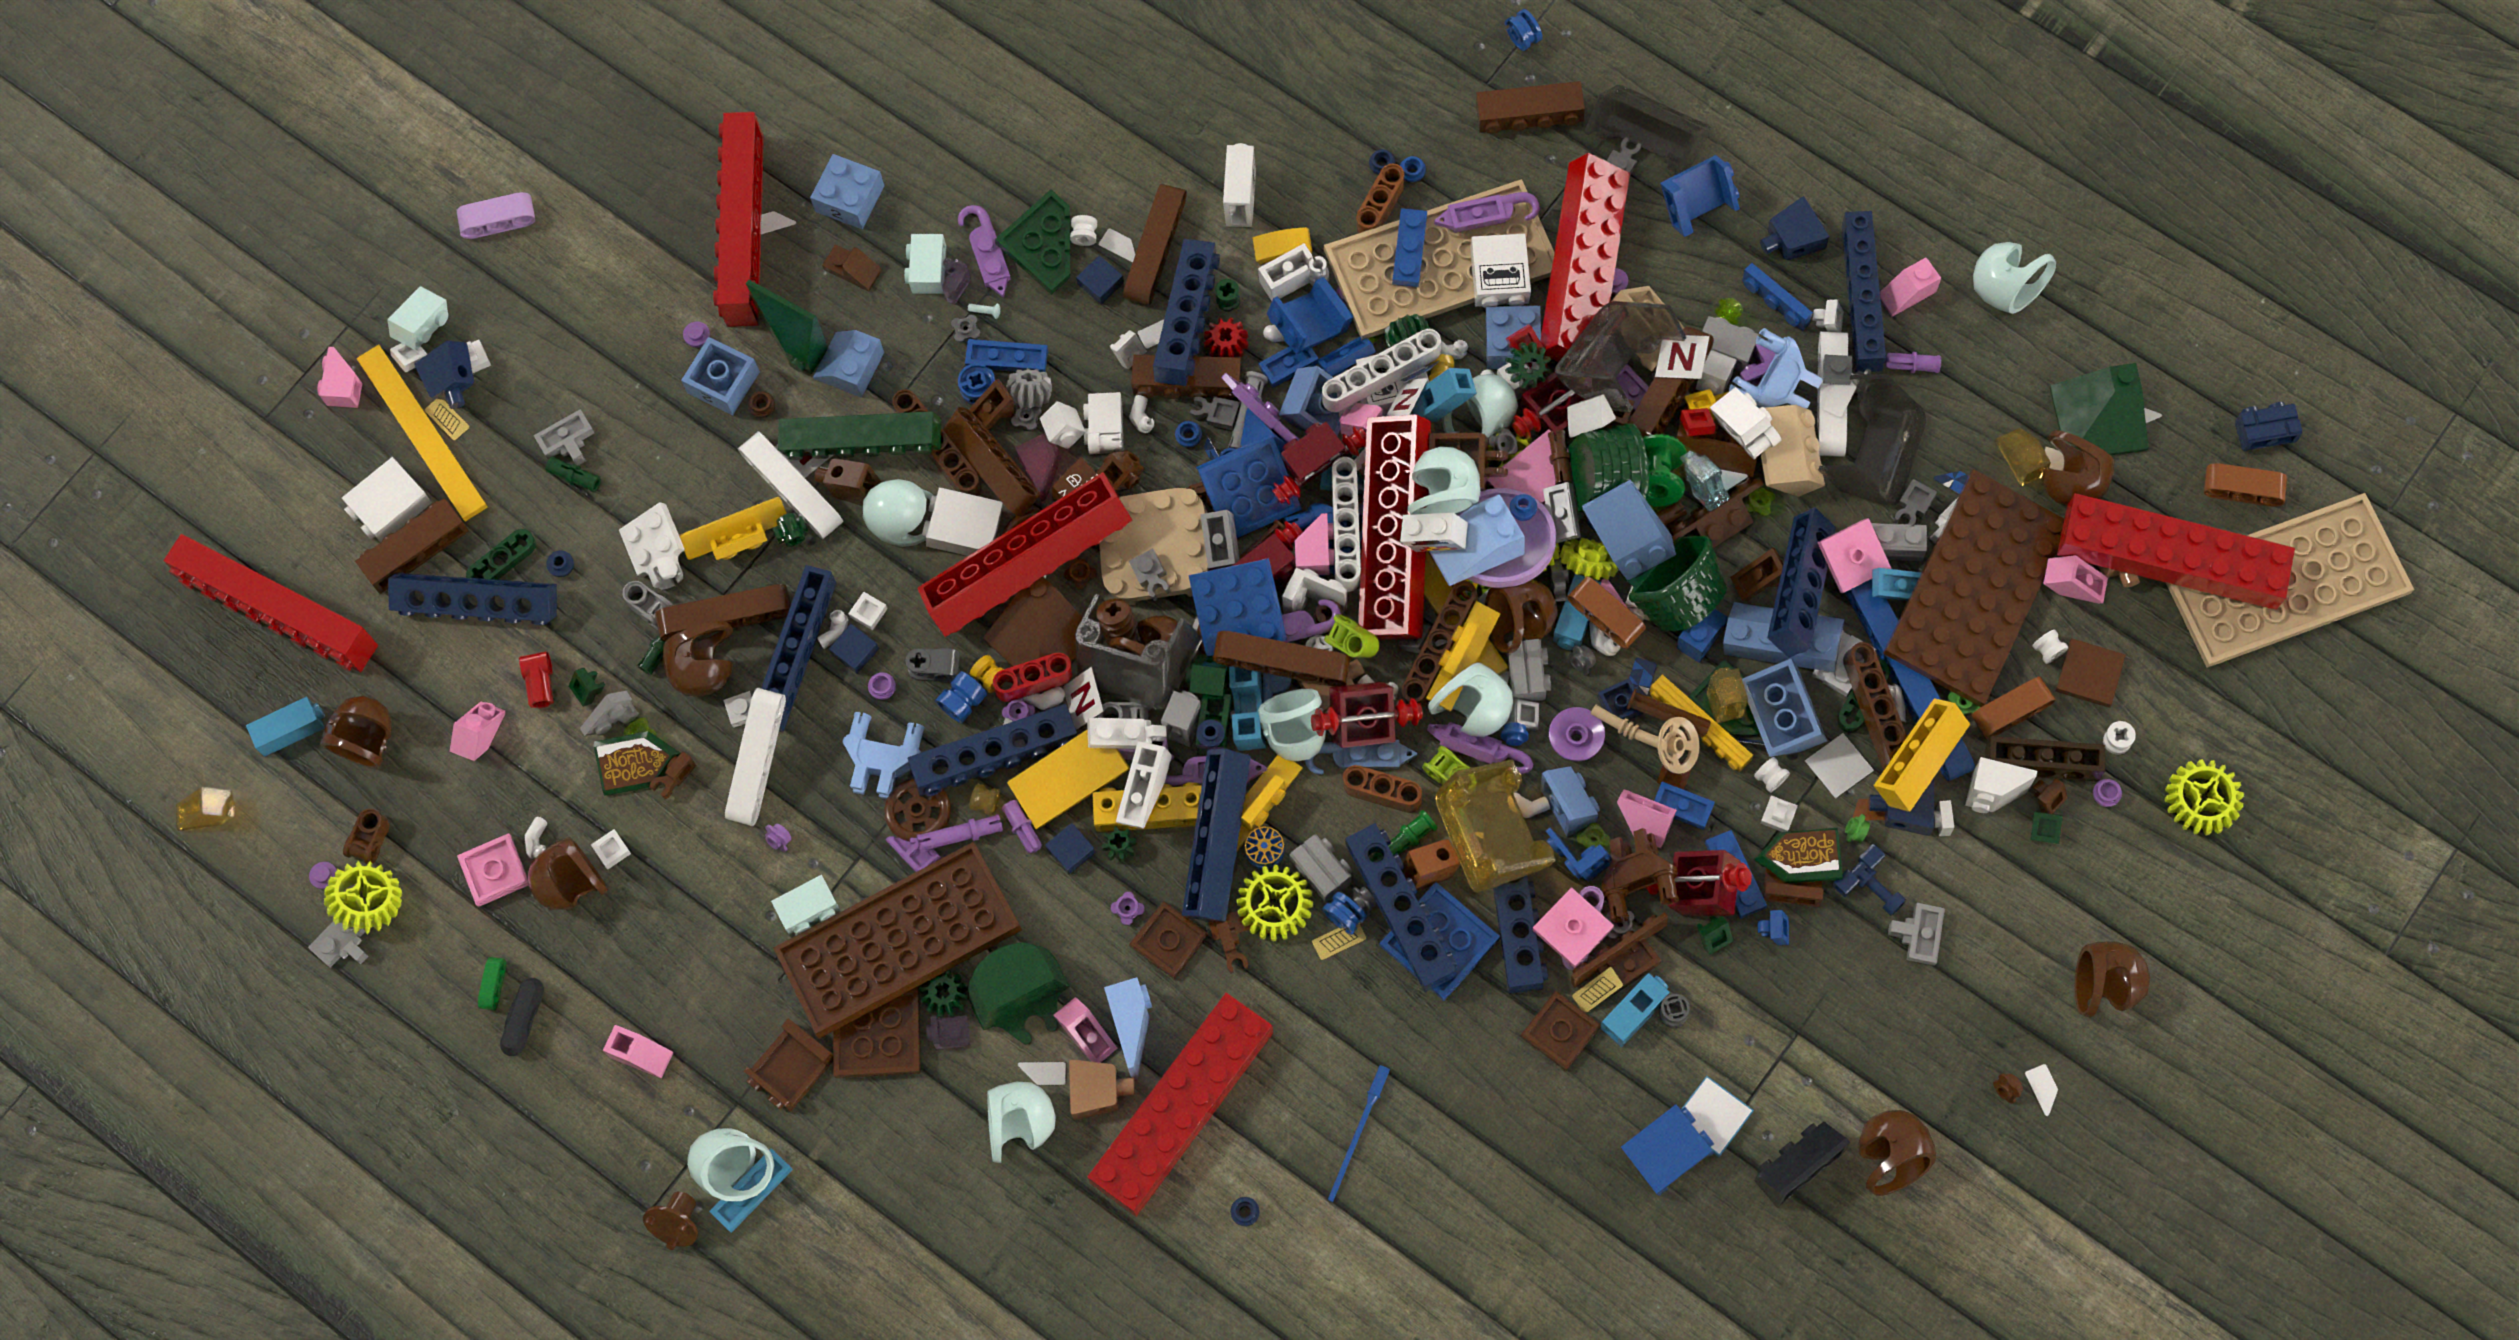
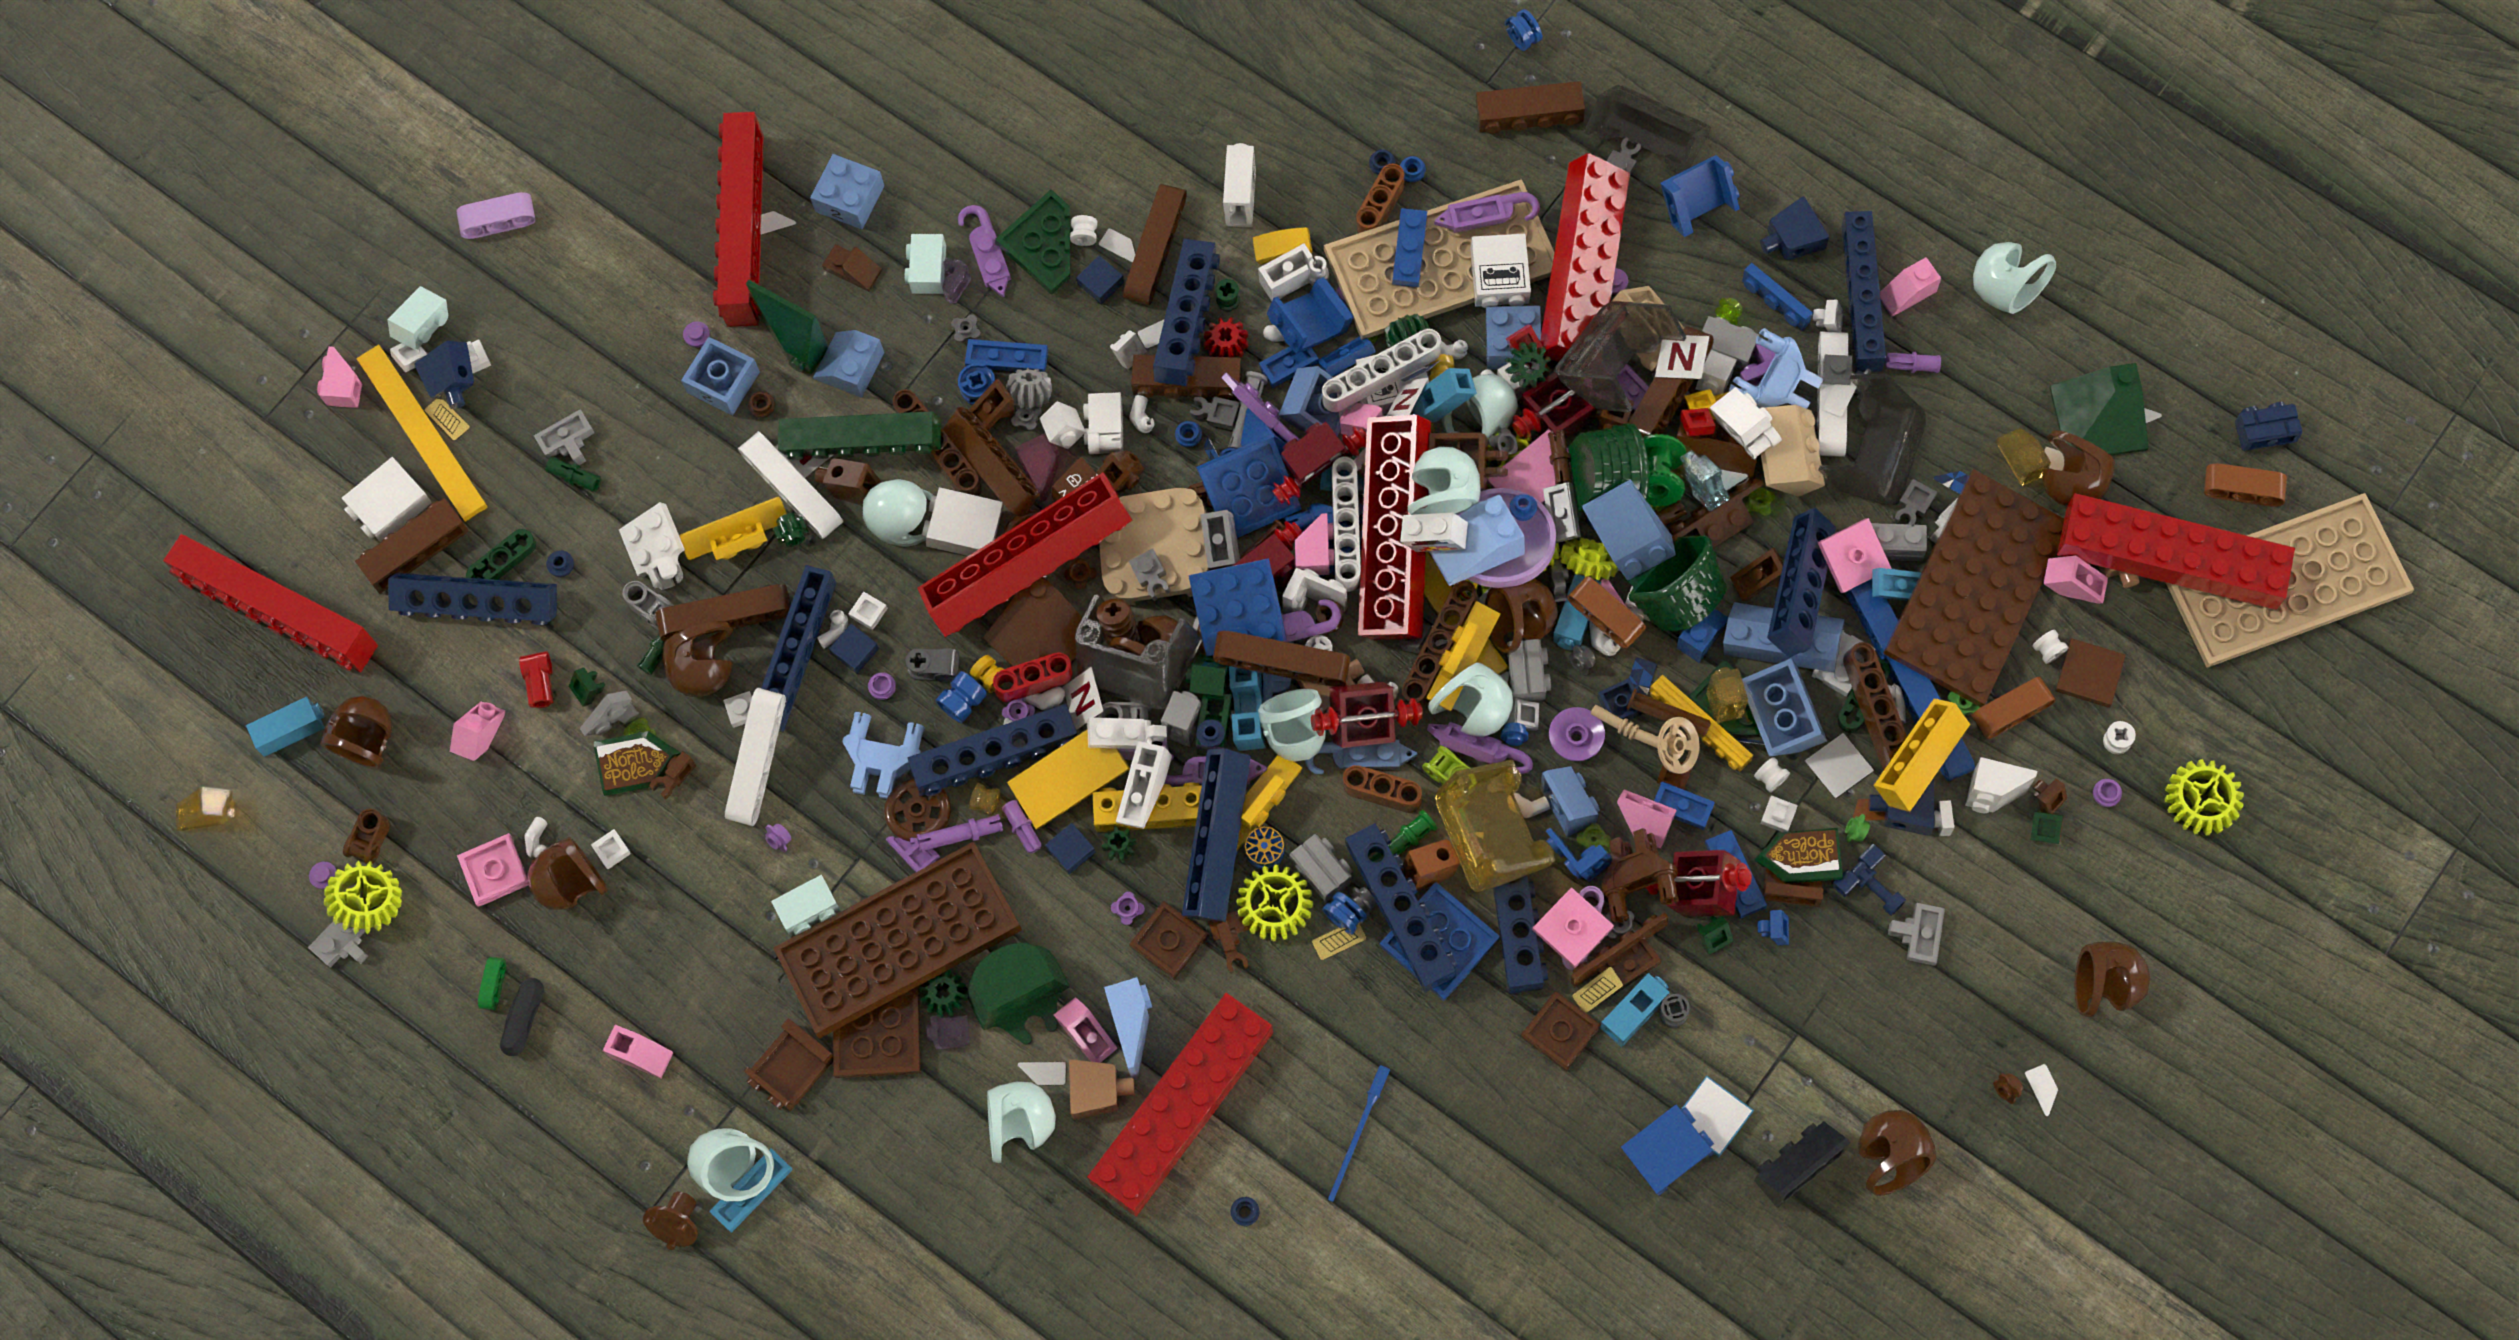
light aqua piece [968,303,1000,319] -> none
lime piece [1324,614,1379,658] -> none
white slope [1567,394,1616,438] -> none
dark brown brick [1985,736,2105,782] -> none

